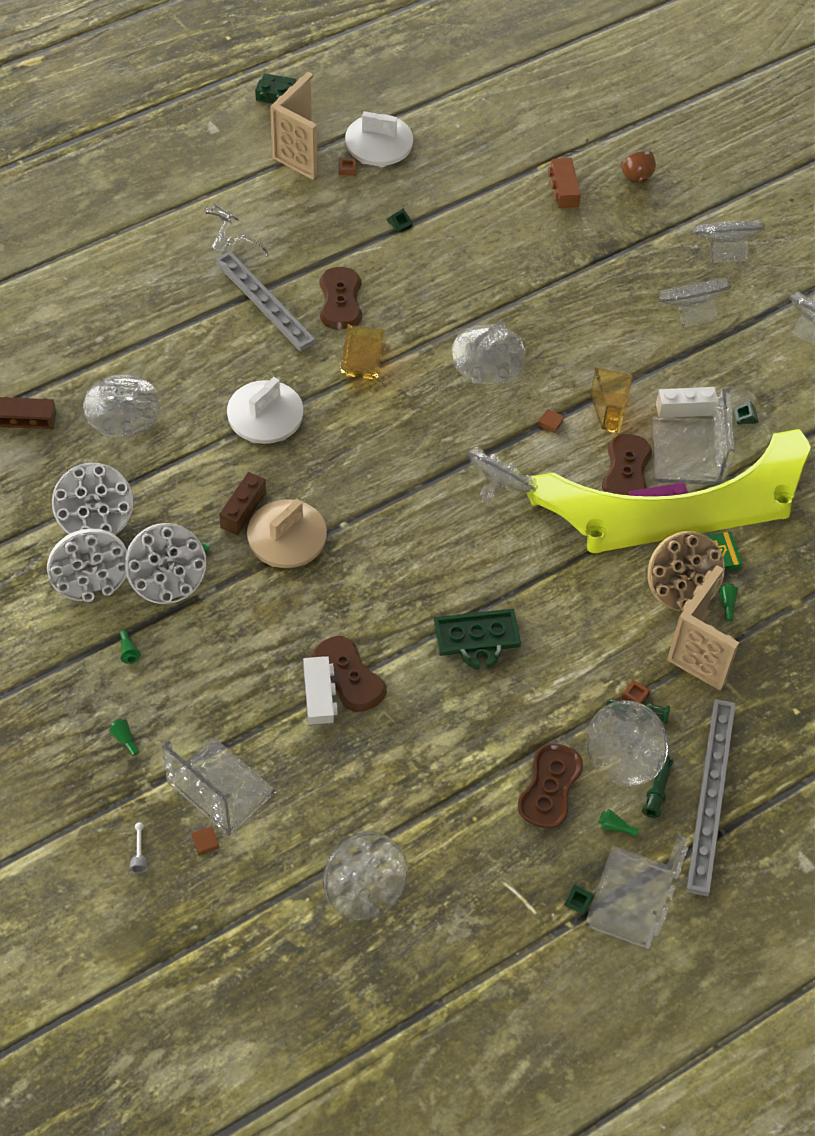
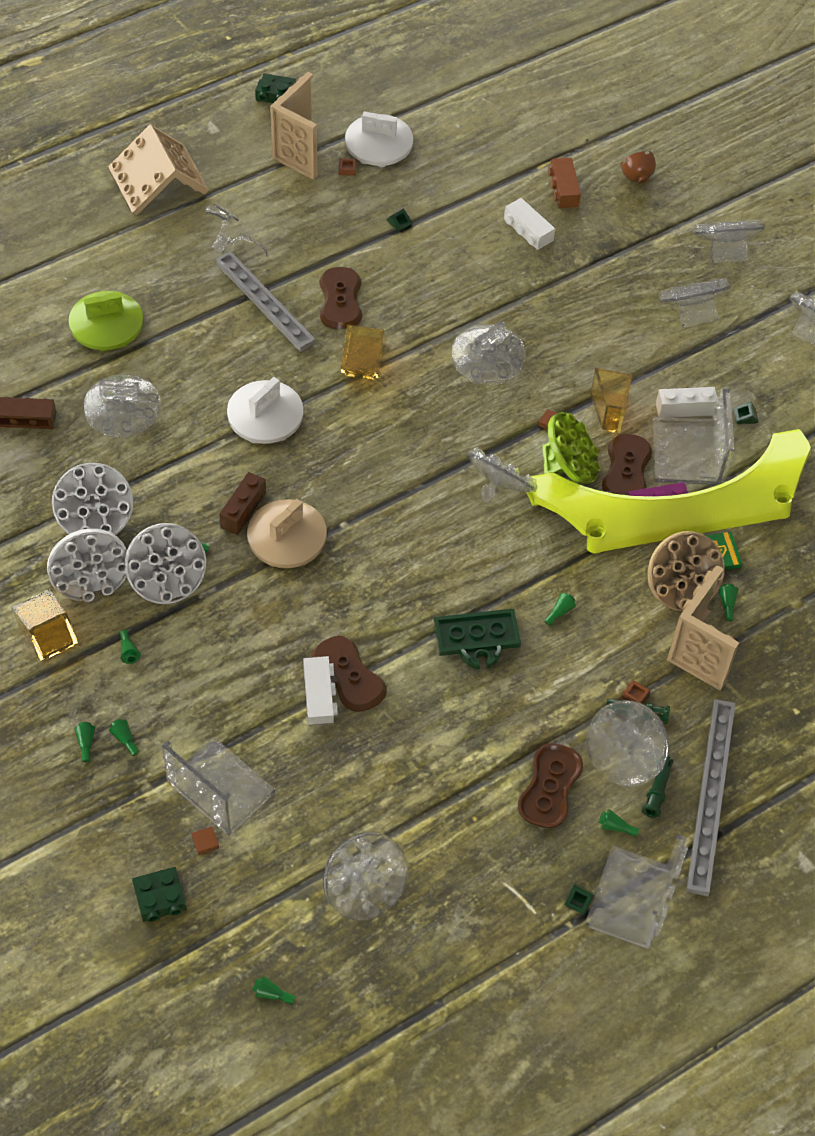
light grey hinge [130,822,148,874] -> none
none -> clear yellow slope [11,589,78,661]
none -> lime bracket [69,291,143,352]
none -> green cone [74,722,96,763]
none -> tan bracket [108,124,209,215]
none -> dark green plate [132,867,187,922]
none -> green cone [252,975,295,1005]
none -> white brick [504,198,555,250]
none -> lime bracket [542,412,601,485]
none -> green cone [544,593,576,626]

